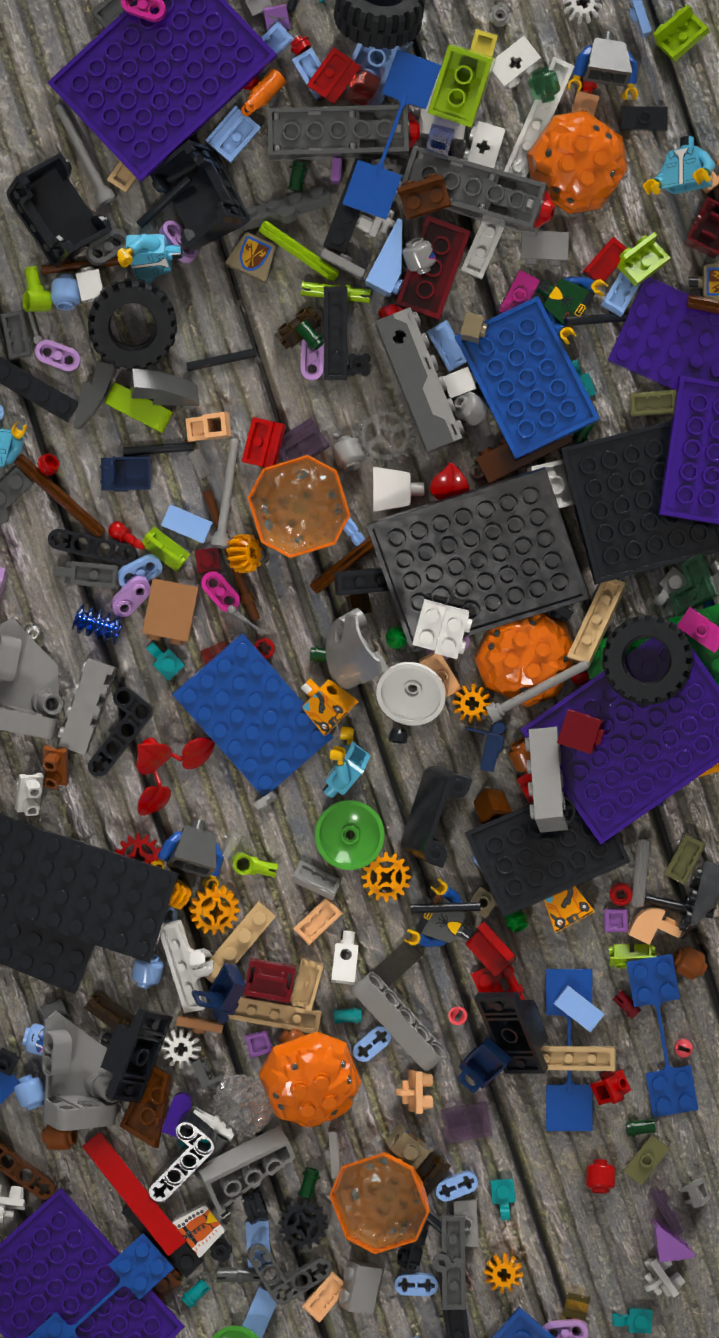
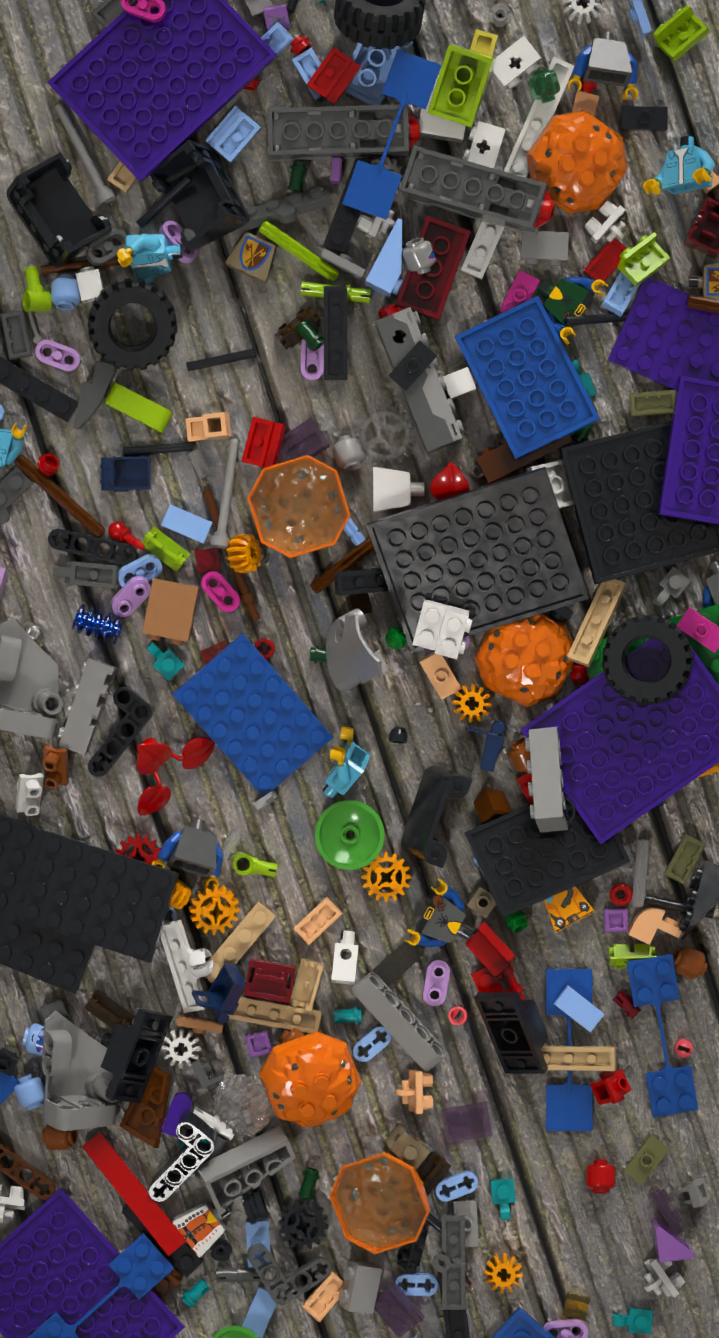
dark grey slope [130,368,199,407] -> none
light blue head [131,954,164,989] -> none
light grey hinge [227,605,266,638] -> none
orange piece [241,69,286,116] -> none
light grey plate [291,860,342,901] -> none
light orange torso [301,678,359,736] -> none
light grey plate [325,1128,341,1179] -> none
clear red panel [345,68,381,106] -> none
black plate [348,353,371,376] -> none
white dish [376,662,446,725] -> none
reddish brown bracket [397,173,452,220] -> none
black bar [410,902,481,913] -> none
clear blue brick [425,124,454,156] -> none
light blue plate [426,320,466,372] -> none
light grey head [454,391,488,426] -> none
dark blue piece [458,1037,512,1093] -> none
dark tan plate [460,312,488,344] -> none
light grey piece [486,660,590,723] -> none
dark red piece [557,709,605,754] -> none
dark green pin [626,1118,656,1138] -> none
clear green plate [668,553,719,616] -> none
none -> clear purple plate [374,1282,425,1338]
none -> black plate [388,341,437,391]
none -> lavender plate [423,959,450,1006]
none -> white hips [584,200,626,244]

